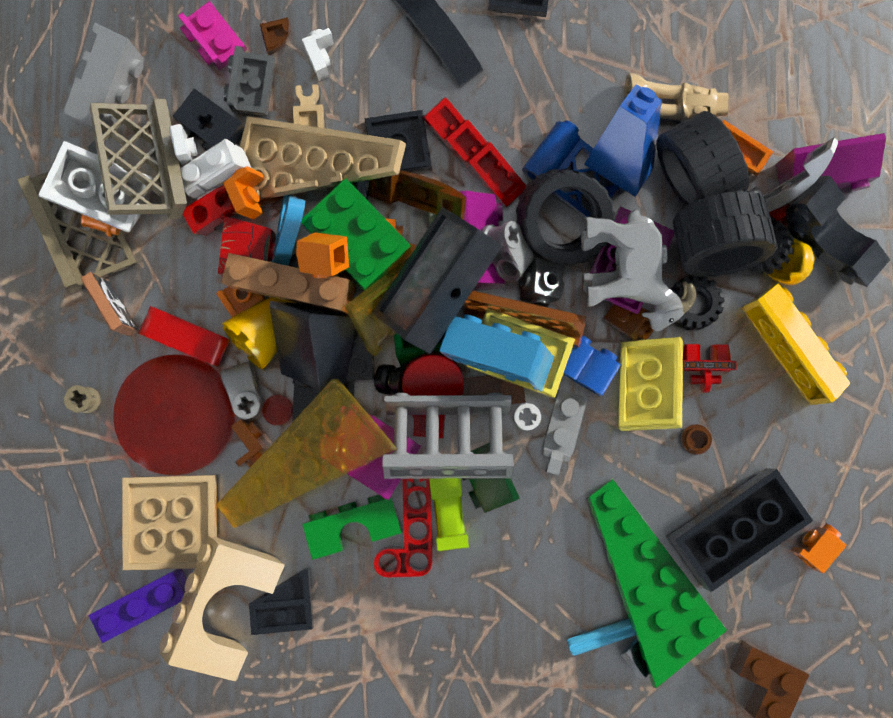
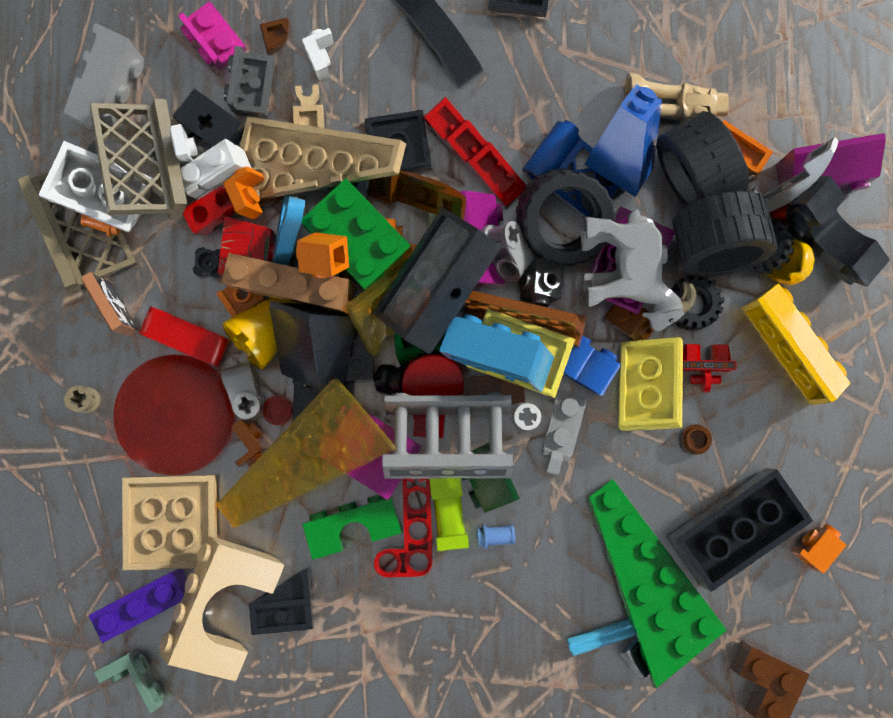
none -> sand green bracket [94,649,163,713]
none -> black plate [193,247,221,278]
none -> medium blue pin [477,524,515,549]

